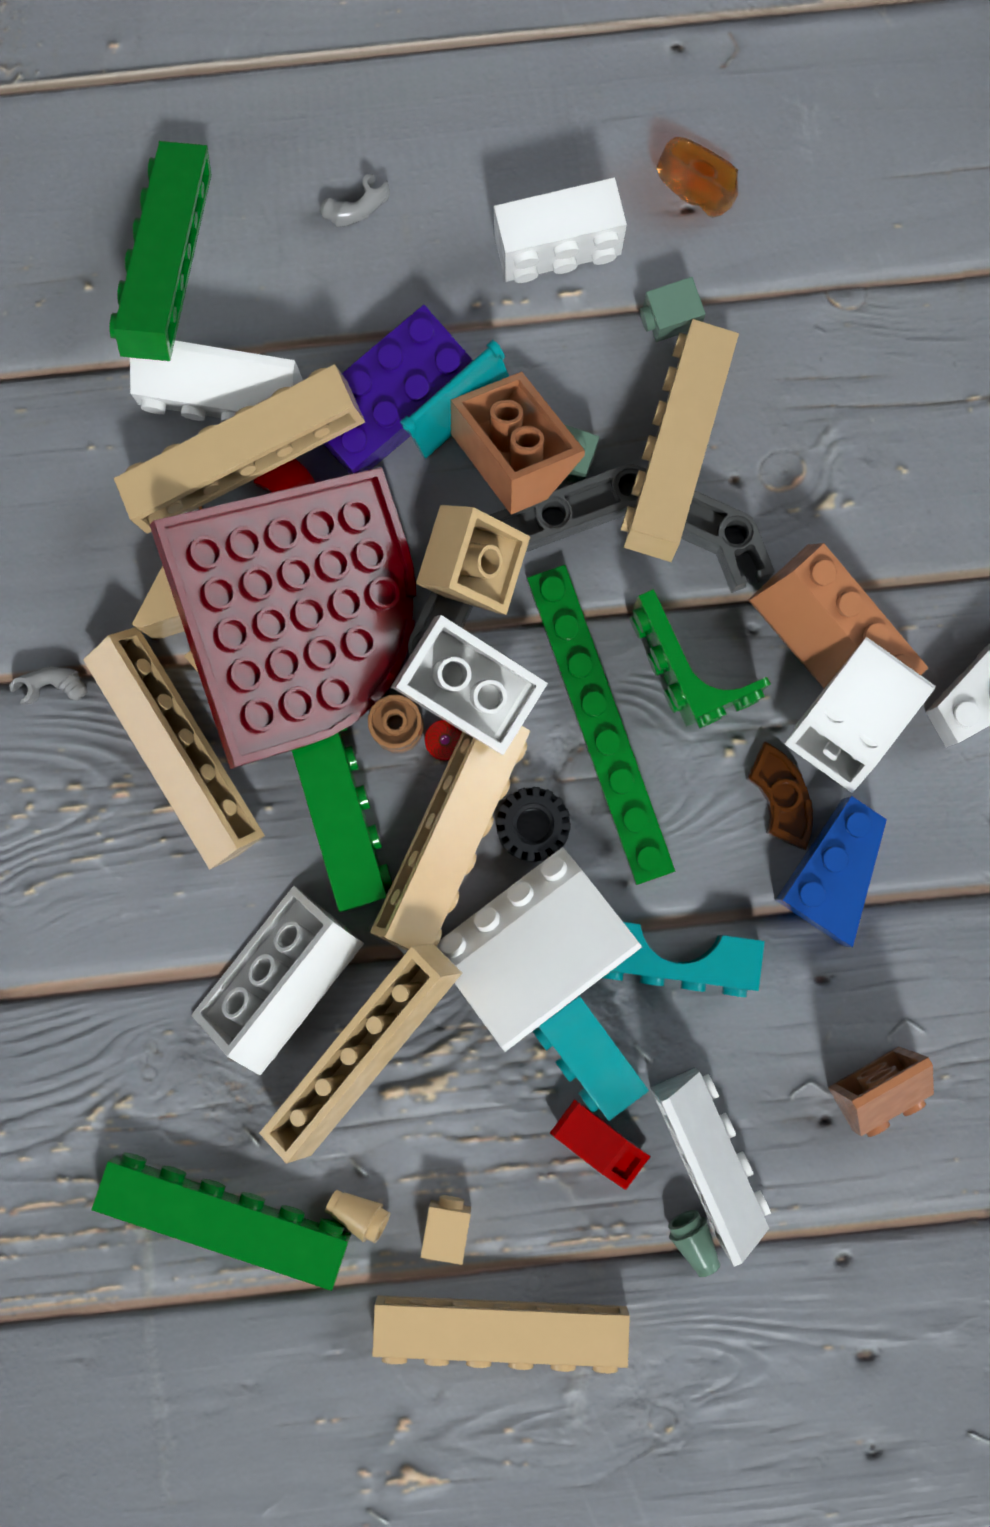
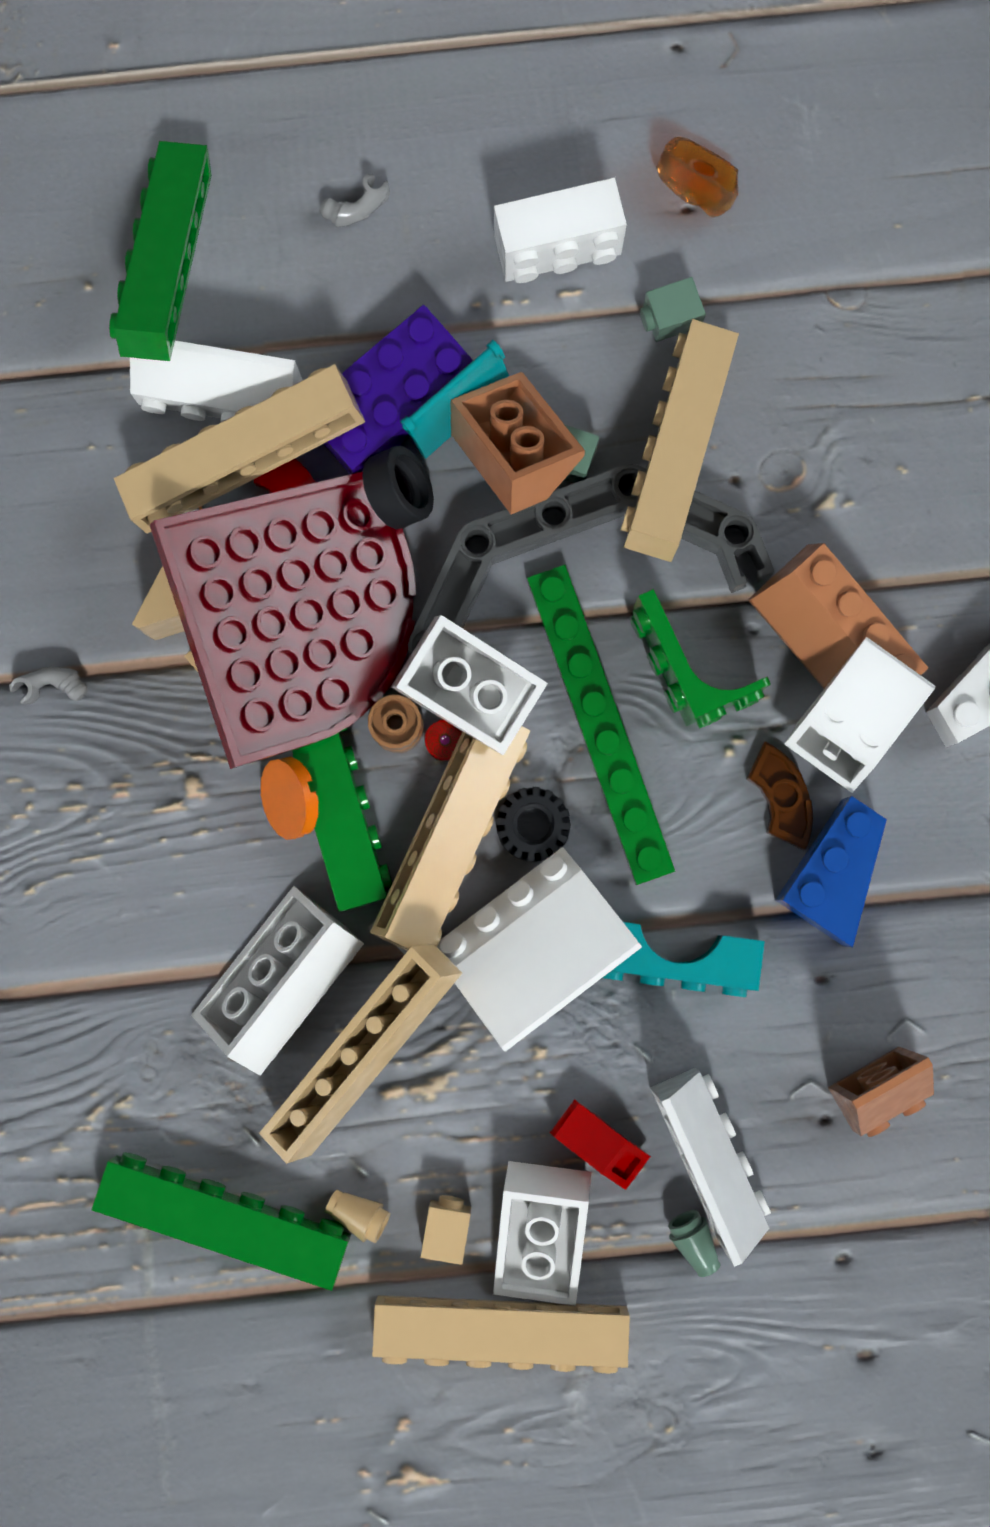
tan brick [83,627,265,870] -> none
tan slope [416,505,530,615] -> none
teal brick [532,995,649,1121] -> none
none -> orange tile [261,756,319,840]
none -> black tyre [362,445,434,530]
none -> white slope [493,1161,592,1306]

